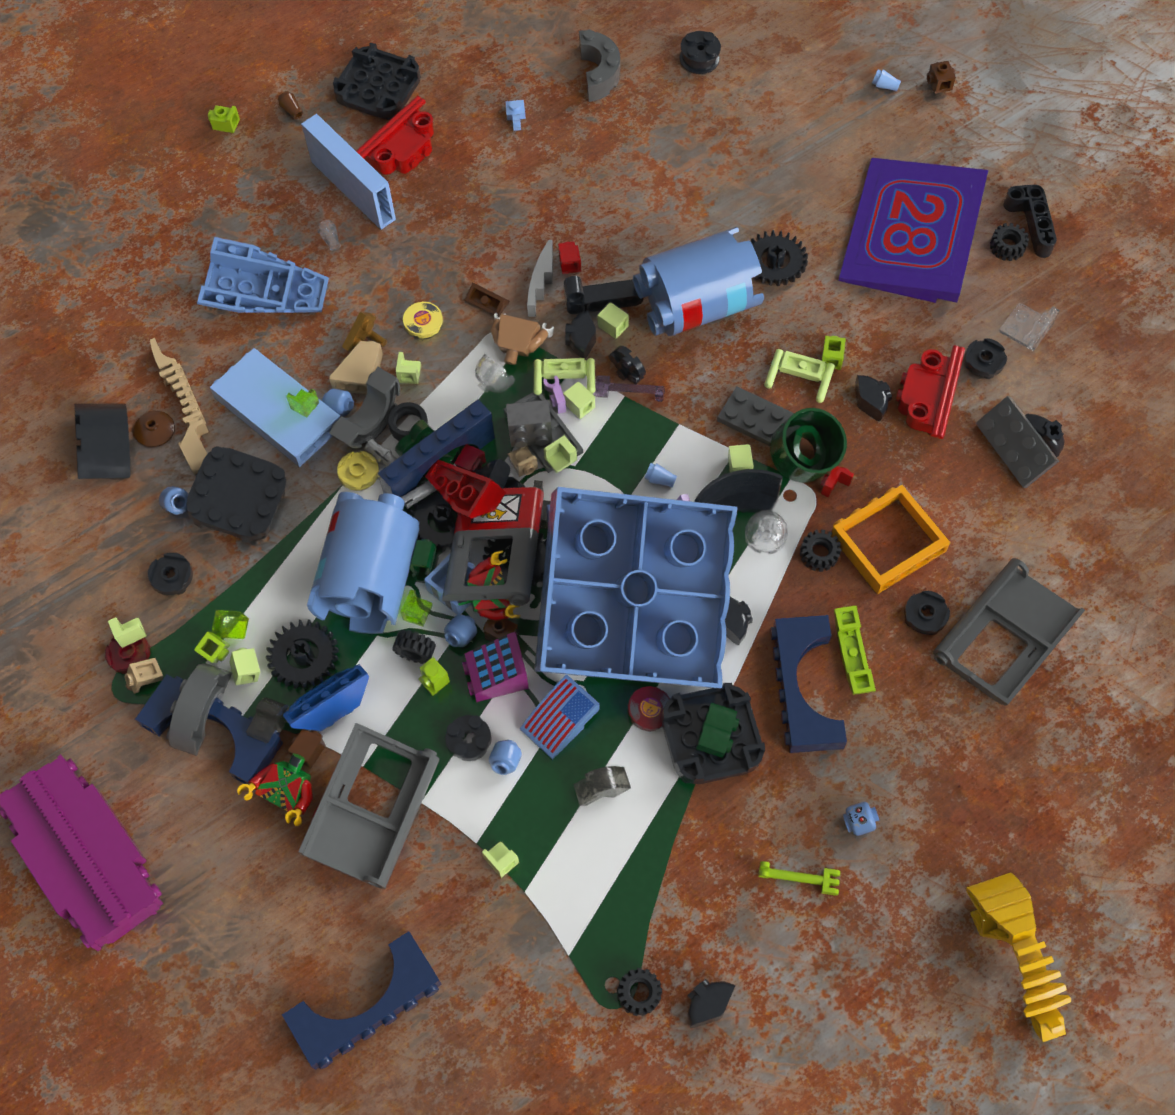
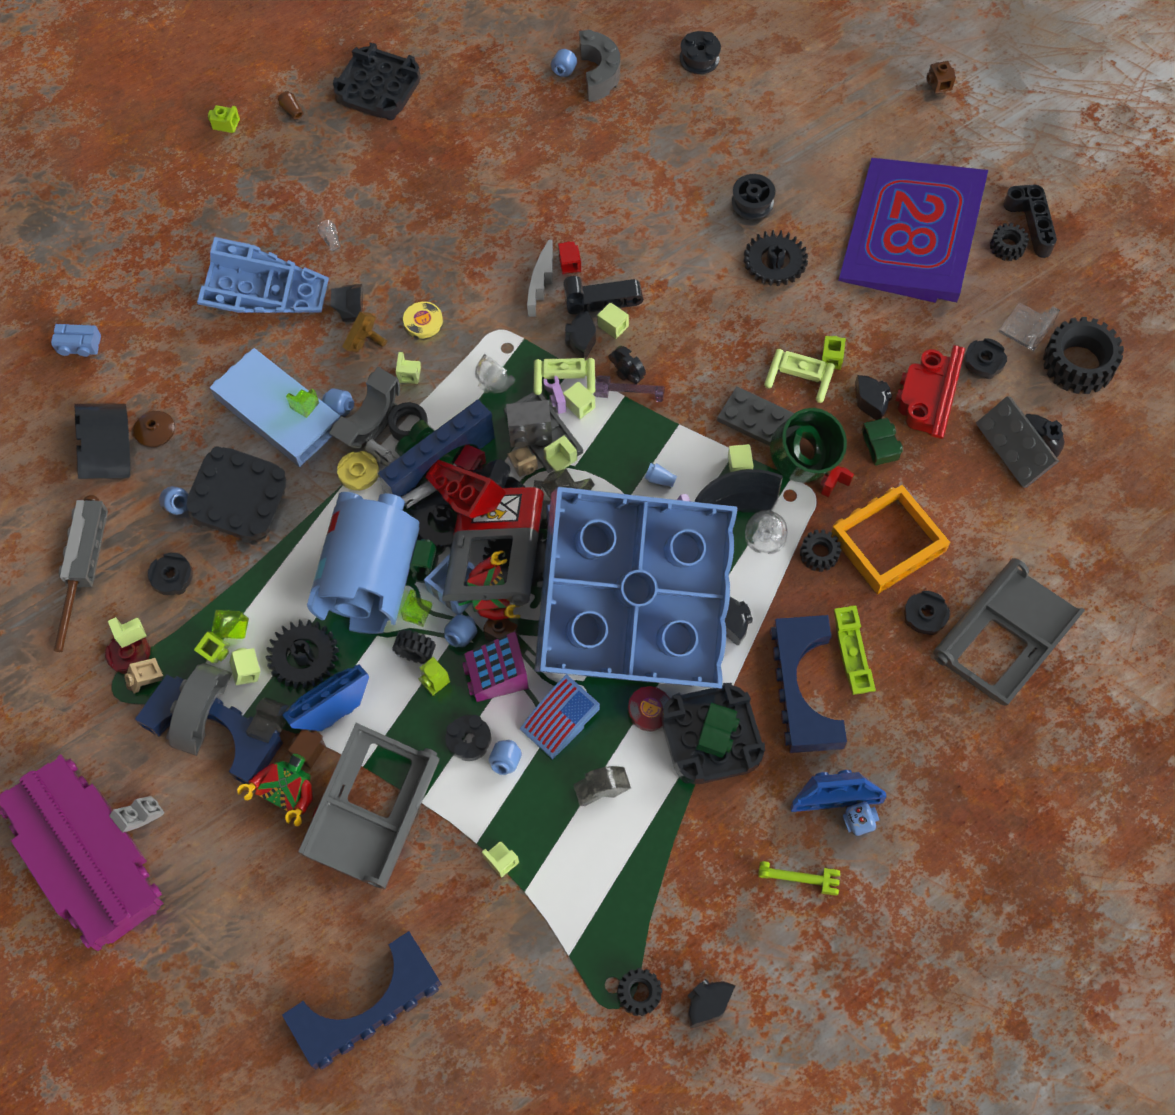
tan piece [150,338,209,475] -> none
light blue brick [301,114,396,230] -> none
tan slope [330,341,383,395] -> none
red brick [356,95,434,175] -> none
reddish brown slope [464,282,510,317] -> none
medium nougat torso [491,313,554,365] -> none
light blue plate [505,100,526,131] -> none
medium blue brick [633,227,764,336] -> none
light blue cone [872,69,901,92] -> none
yellow piece [966,873,1071,1042] -> none
none -> medium blue brick [51,324,101,357]
none -> piece [54,495,108,653]
none -> light grey slope [109,796,165,833]
none -> black slope [330,284,363,322]
none -> clear smoke brick [541,469,595,499]
none -> medium blue head [551,49,577,77]
none -> black wheel [732,174,776,220]
none -> blue wedge [790,770,887,812]
none -> dark green brick [861,418,903,466]
none -> black tyre [1043,317,1124,394]

